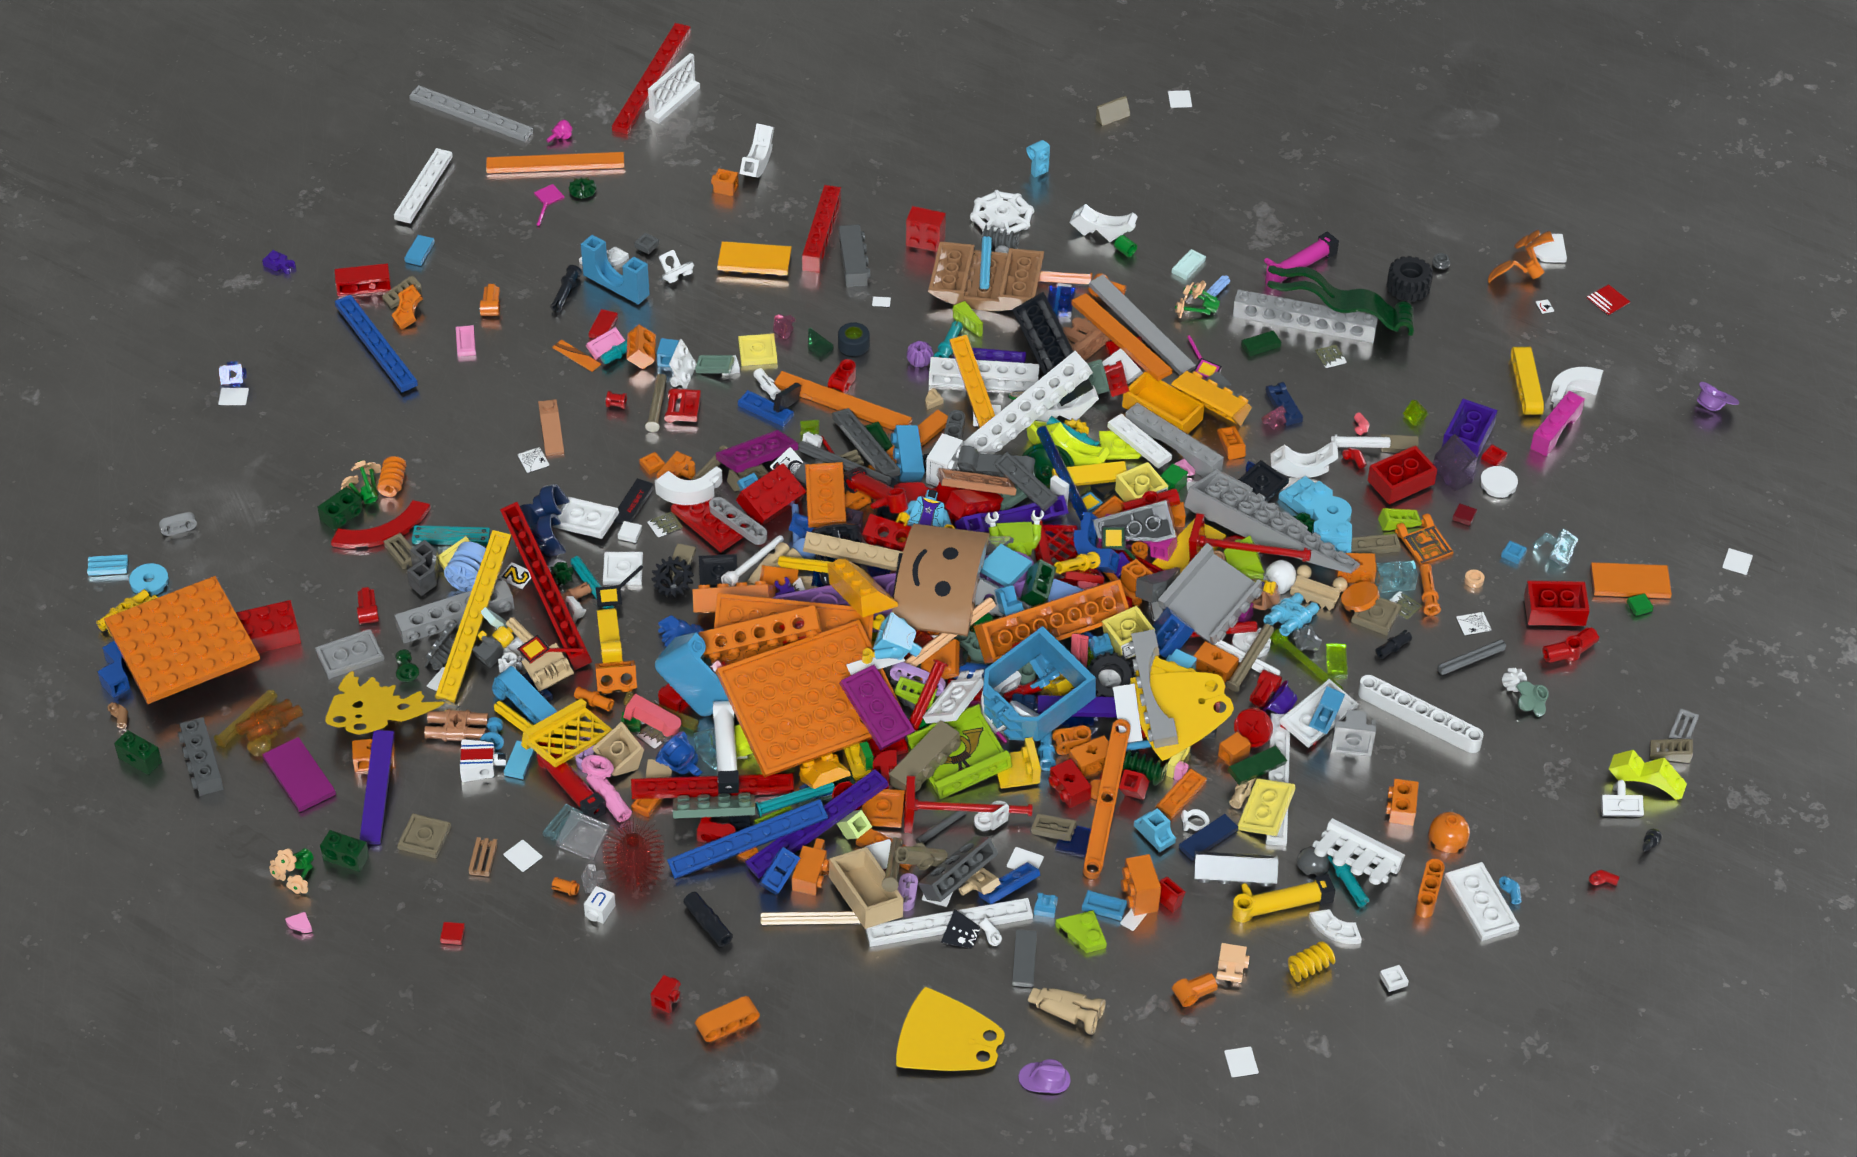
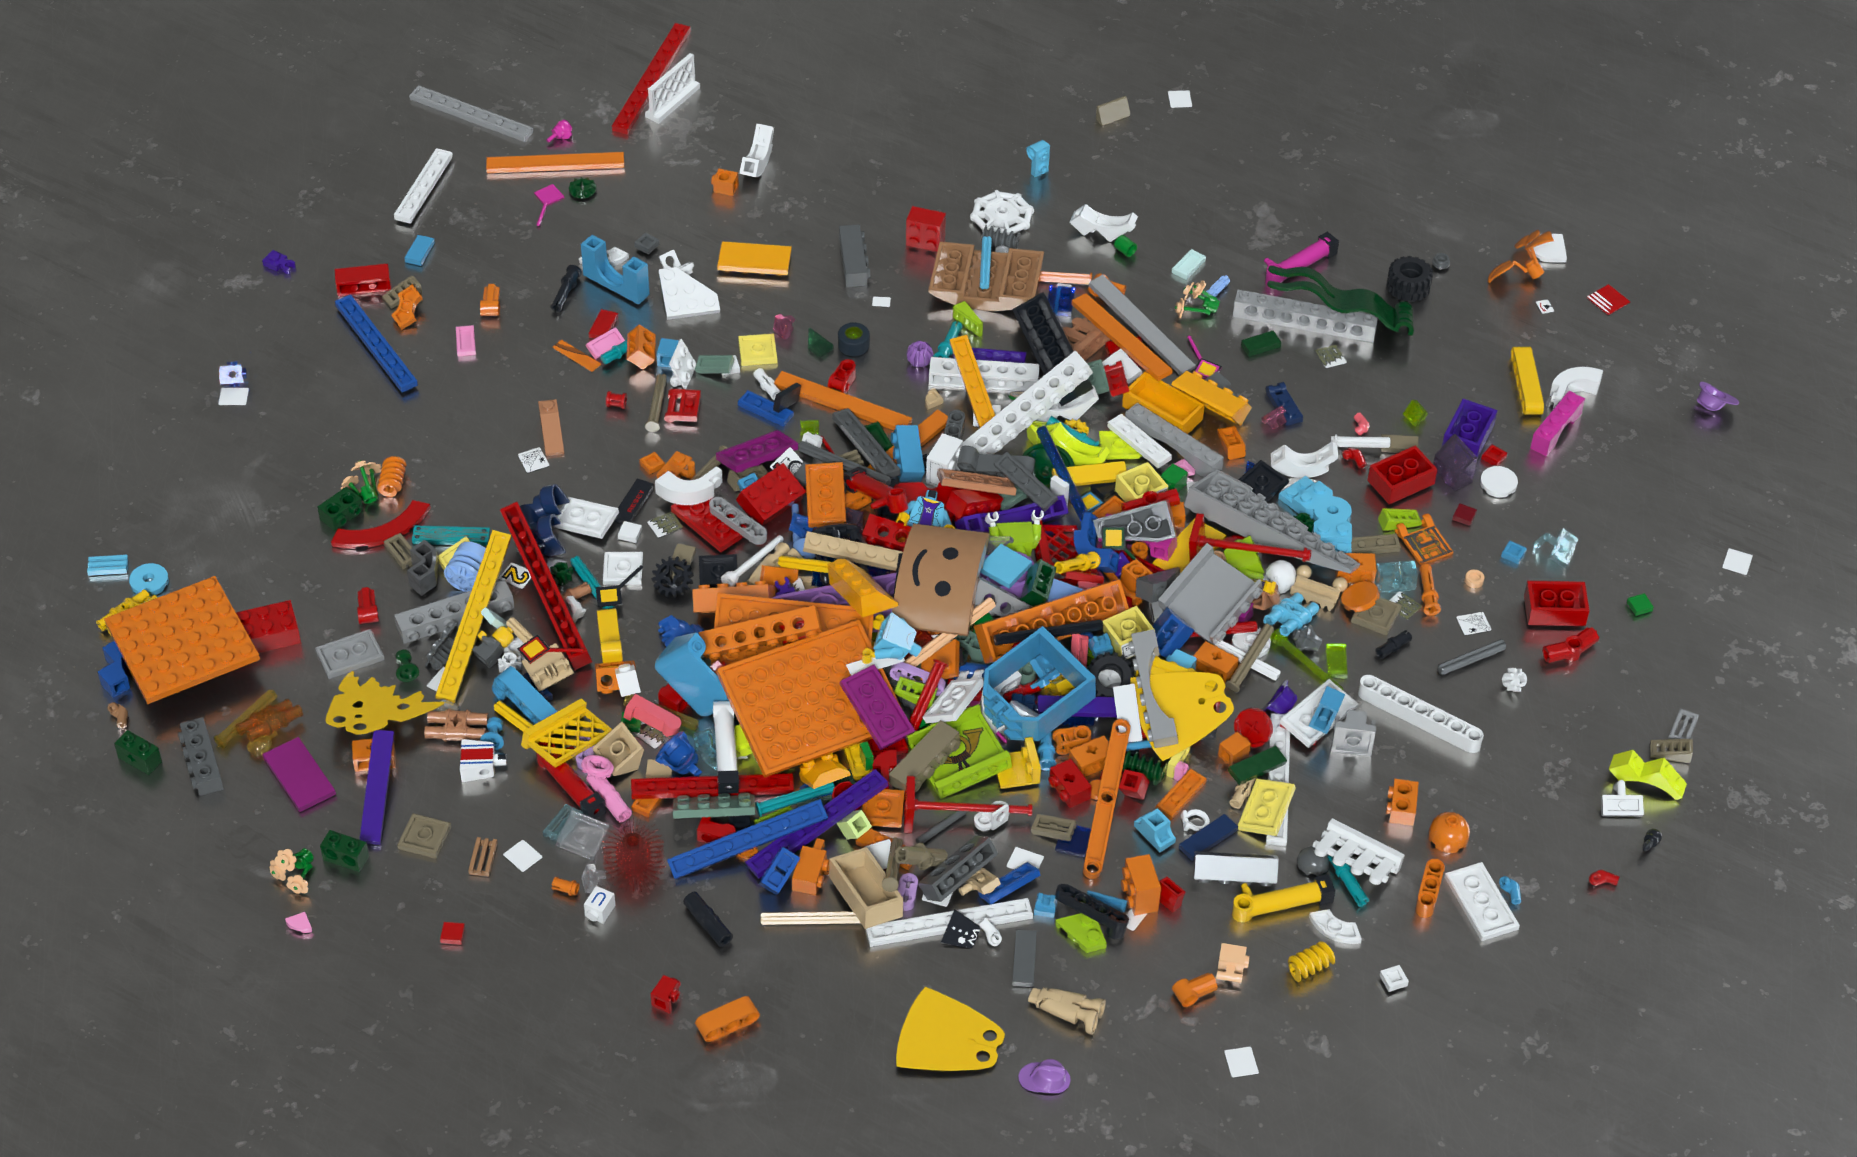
light grey beam [159,512,197,536] -> none
medium azure tile [504,741,535,780] -> none
orange pin [574,686,614,711] -> none
red brick [802,185,841,273] -> none
dark azure panel [994,585,1024,616] -> none
red piece [1249,670,1282,708] -> none
sand green plate [1516,681,1549,717] -> none
orange tile [1590,562,1672,599] -> none
none -> white brick [615,664,641,697]
none -> white plate [659,267,720,320]
none -> black axle [993,620,1103,645]
none -> black beam [1055,884,1129,940]

